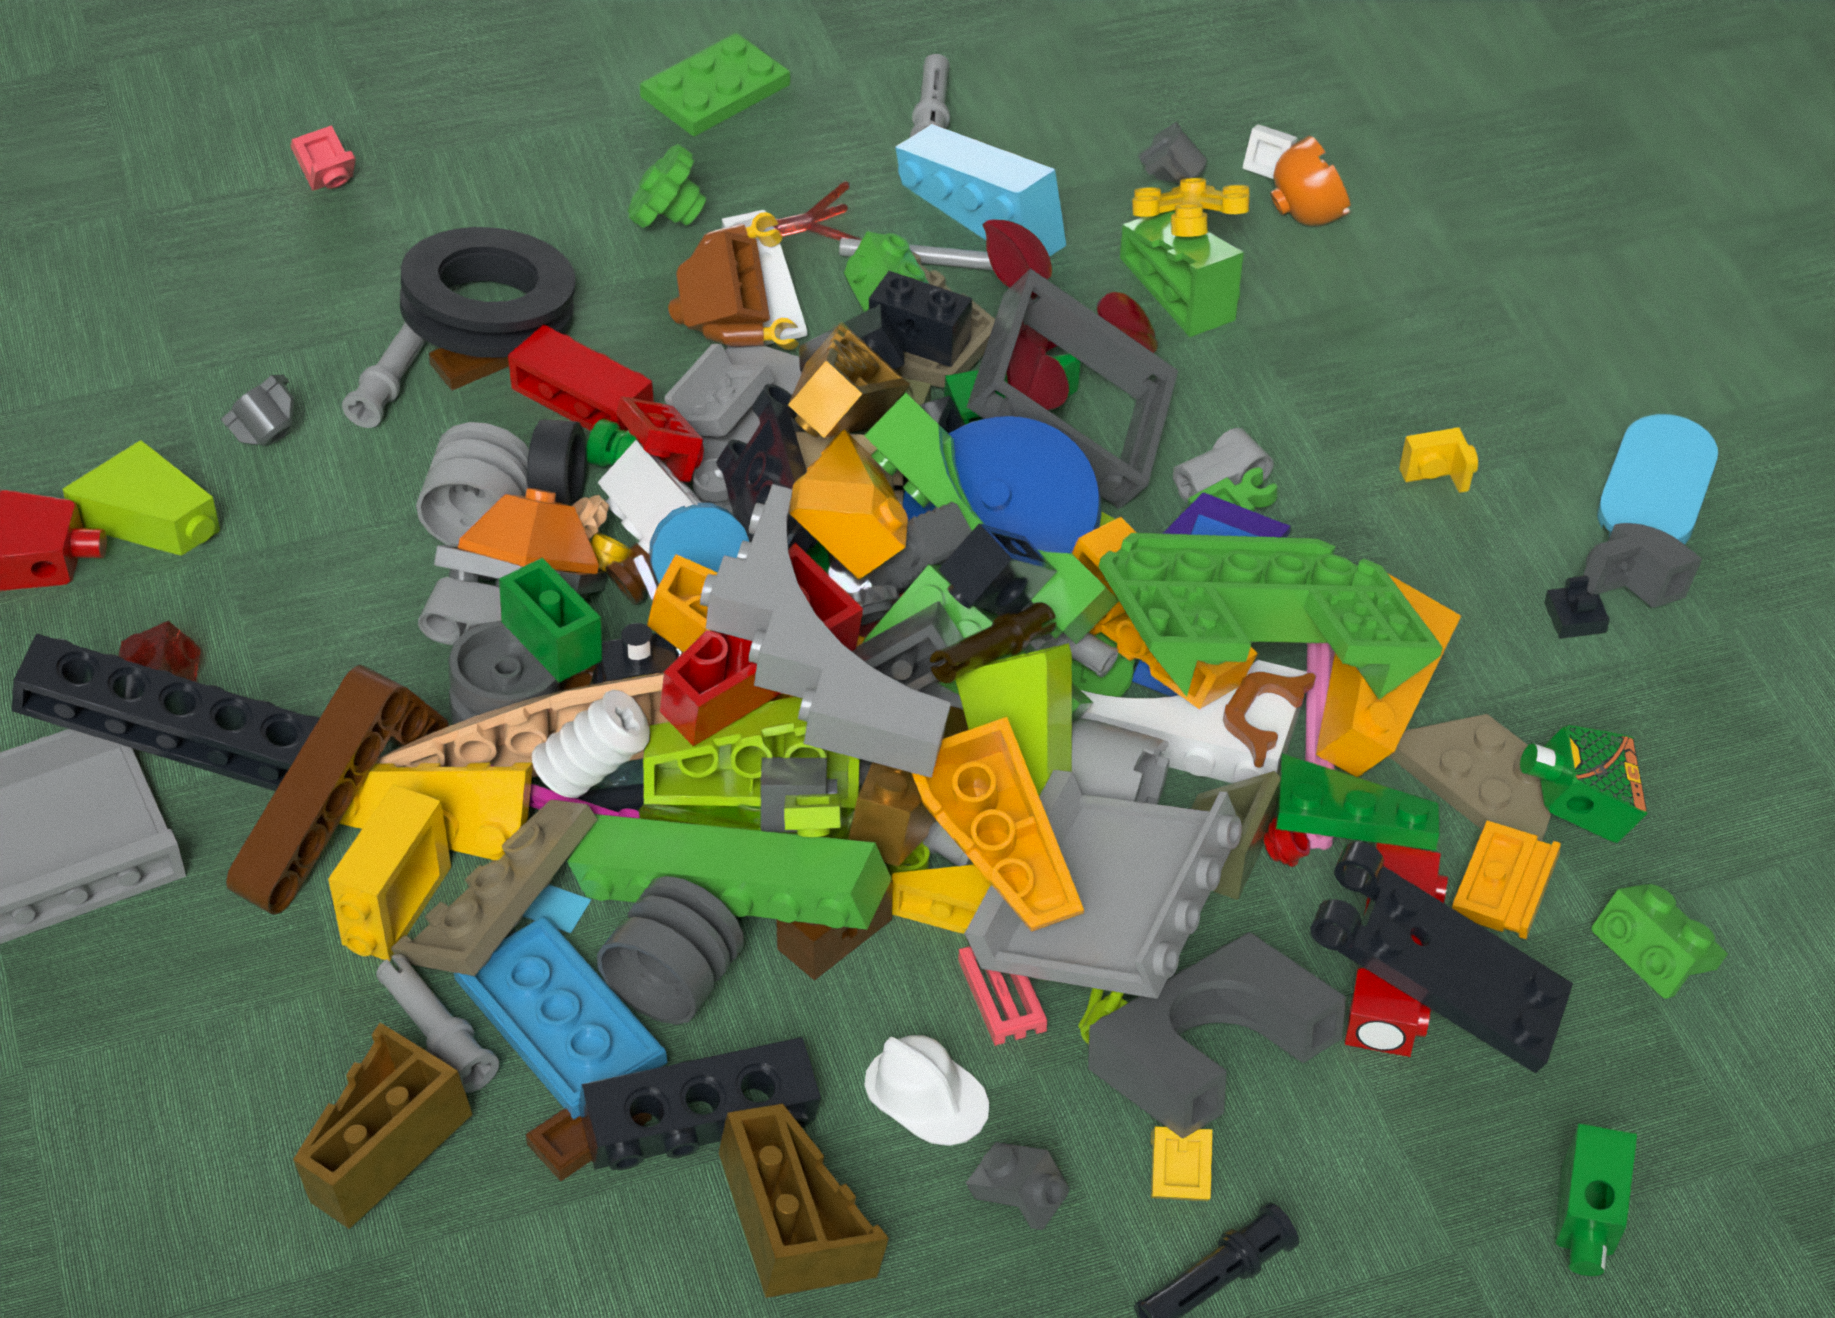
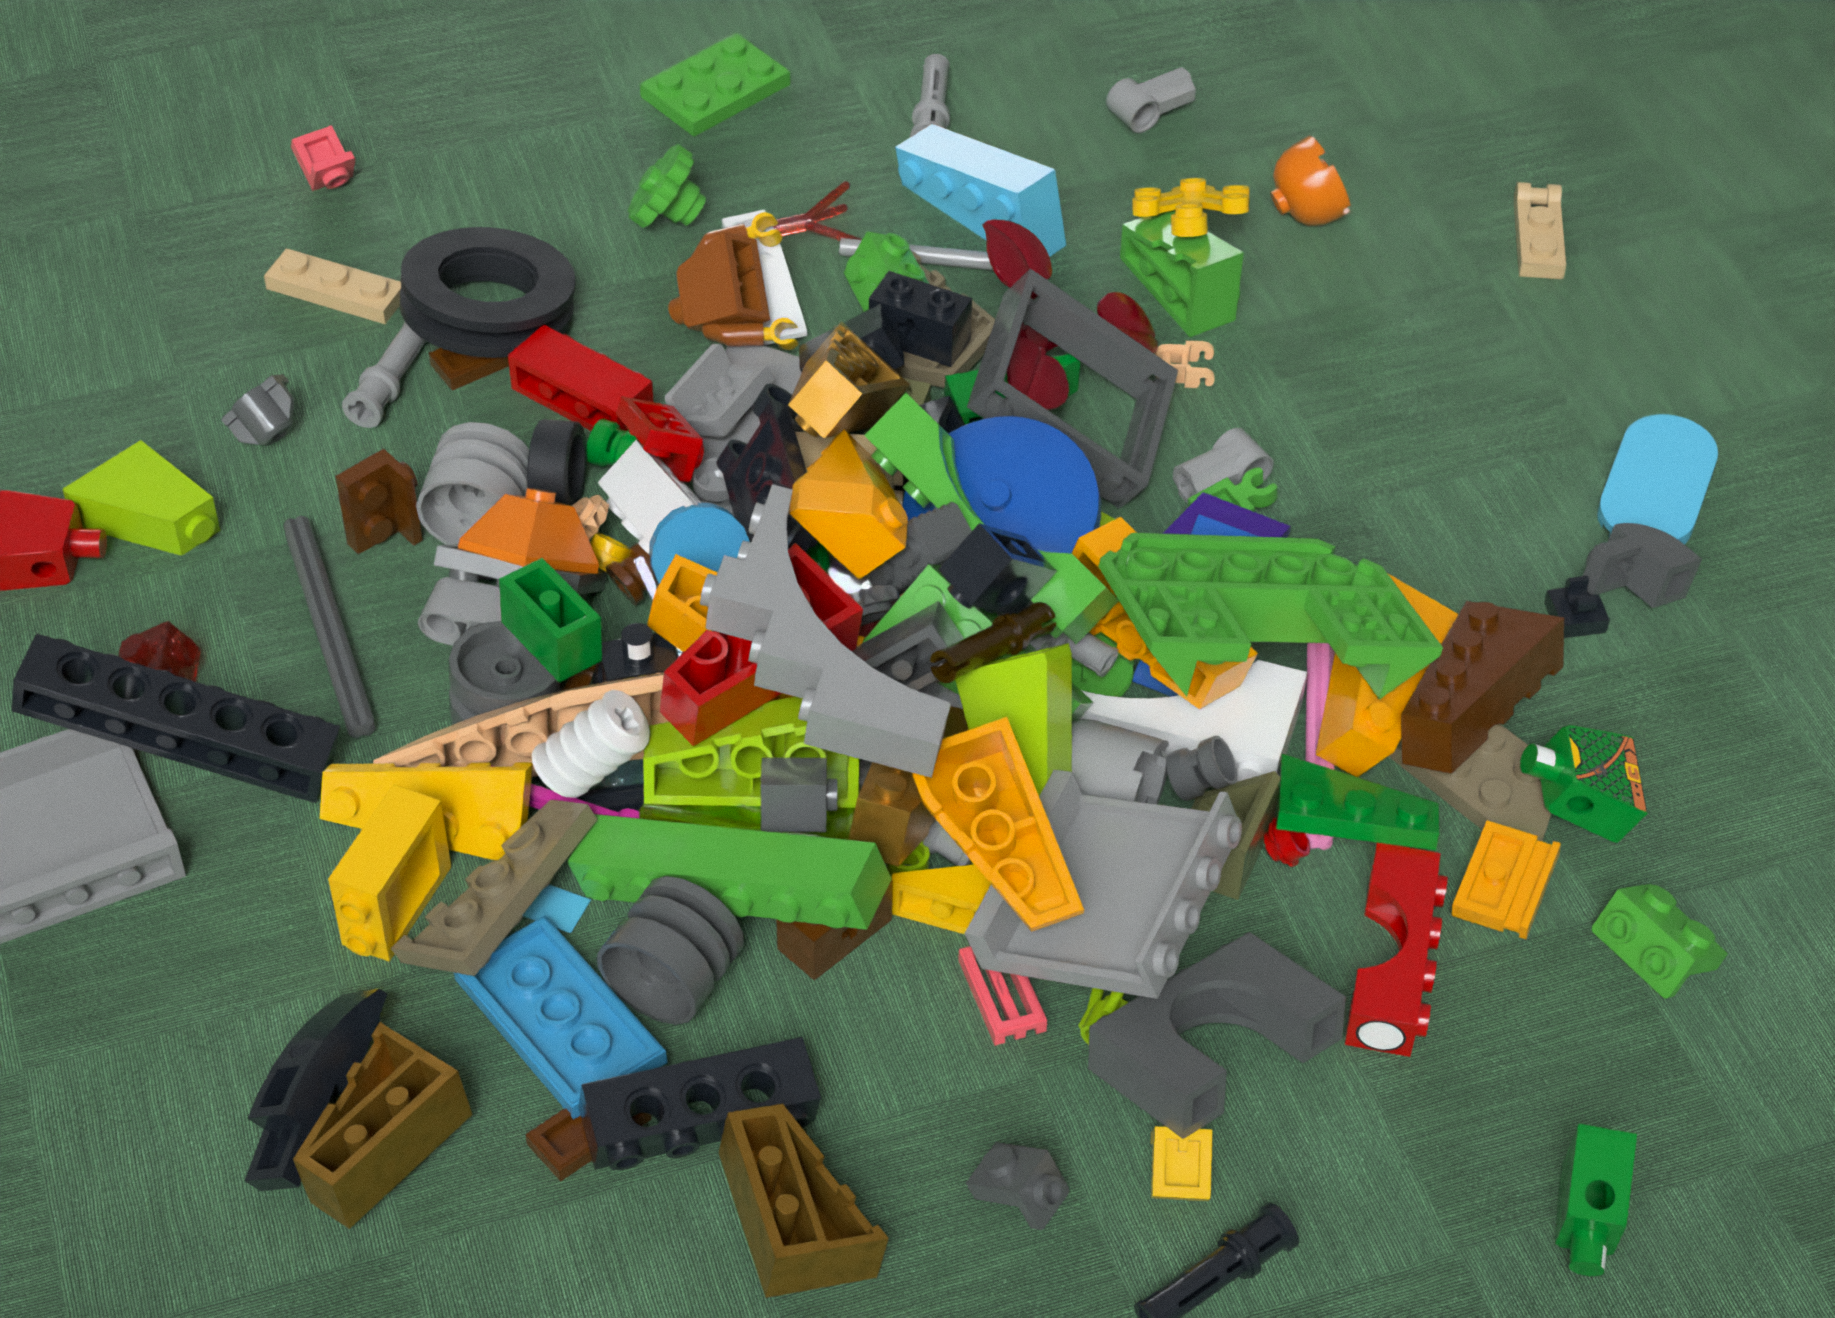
reddish brown beam [226,665,449,915] -> none
light grey pin [376,954,499,1093] -> none
lime plate [784,793,841,837] -> none
white piece [864,1035,989,1146] -> none
dark grey piece [1138,122,1207,185] -> none
dark orange helmet [1223,672,1316,768] -> none
white tile [1242,124,1297,179] -> none
black hinge [1310,842,1573,1073] -> none
yellow bracket [1399,427,1478,493] -> none
none -> black slope [244,988,387,1191]
none -> tan plate [264,248,401,324]
none -> dark grey axle [283,515,376,739]
none -> reddish brown bracket [335,448,423,555]
none -> light grey piece [1106,67,1196,133]
none -> light nougat piece [1155,340,1215,388]
none -> dark grey wheel [1166,736,1237,801]
none -> reddish brown wedge [1401,601,1564,774]
none -> tan plate [1514,182,1566,279]

